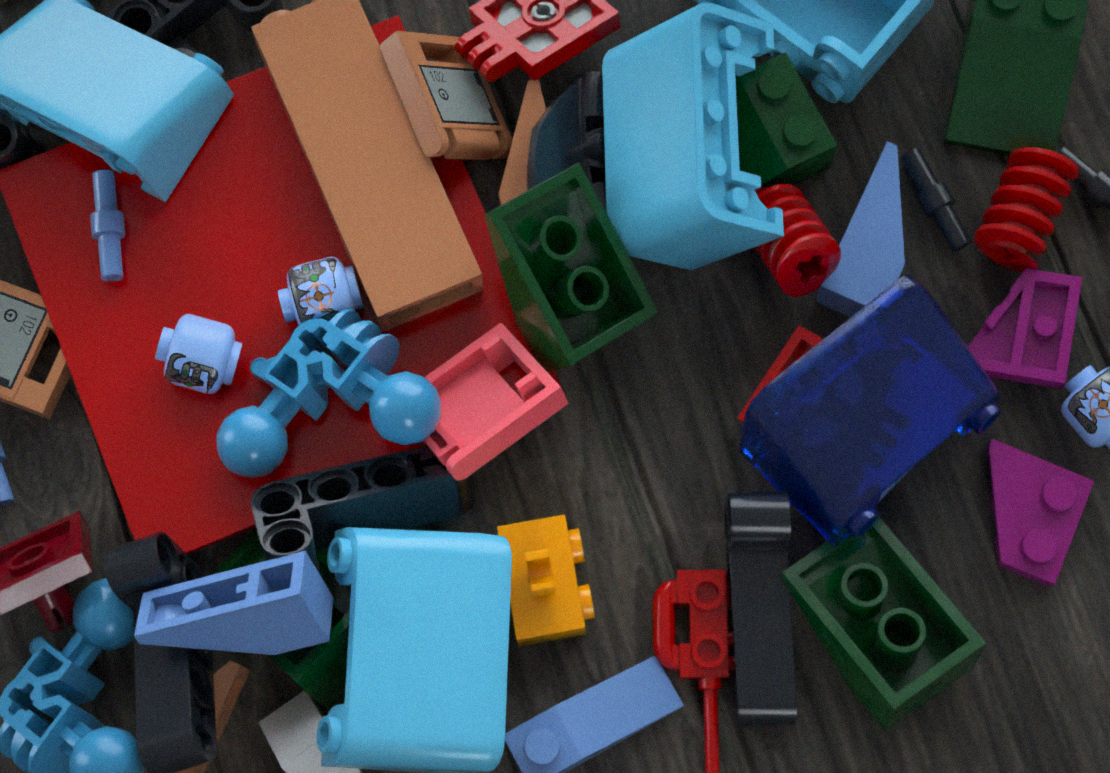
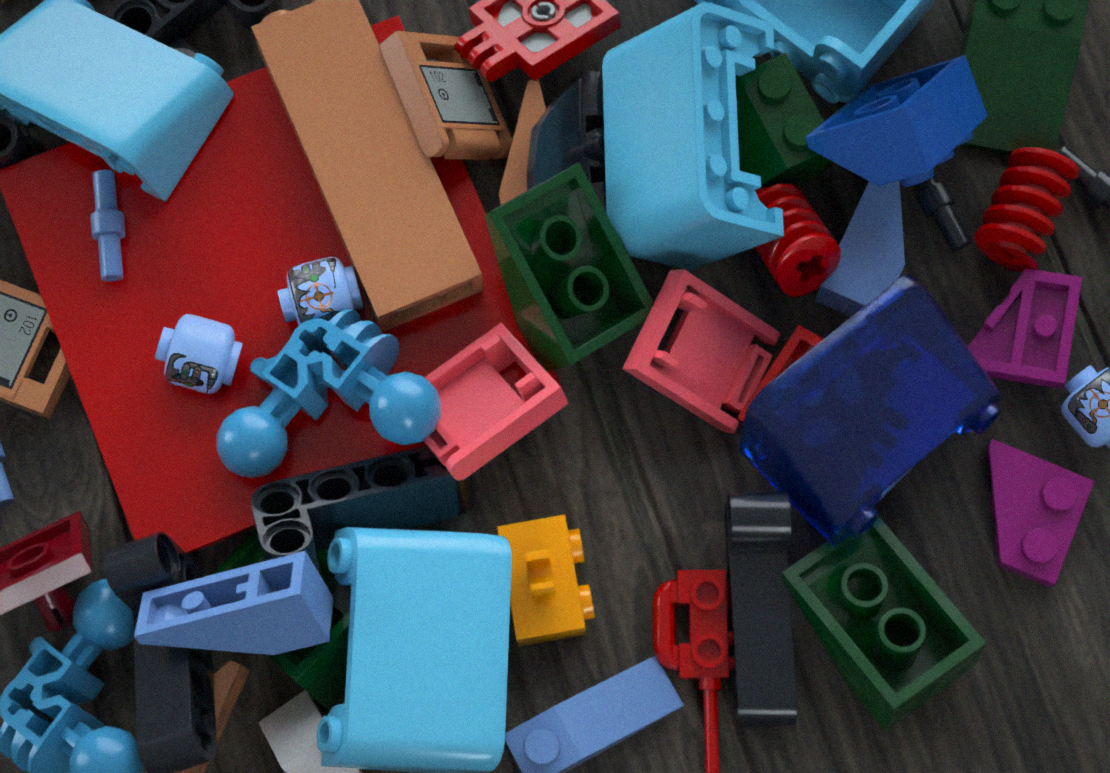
none -> coral container [622,269,781,433]
none -> blue slope [805,55,988,187]

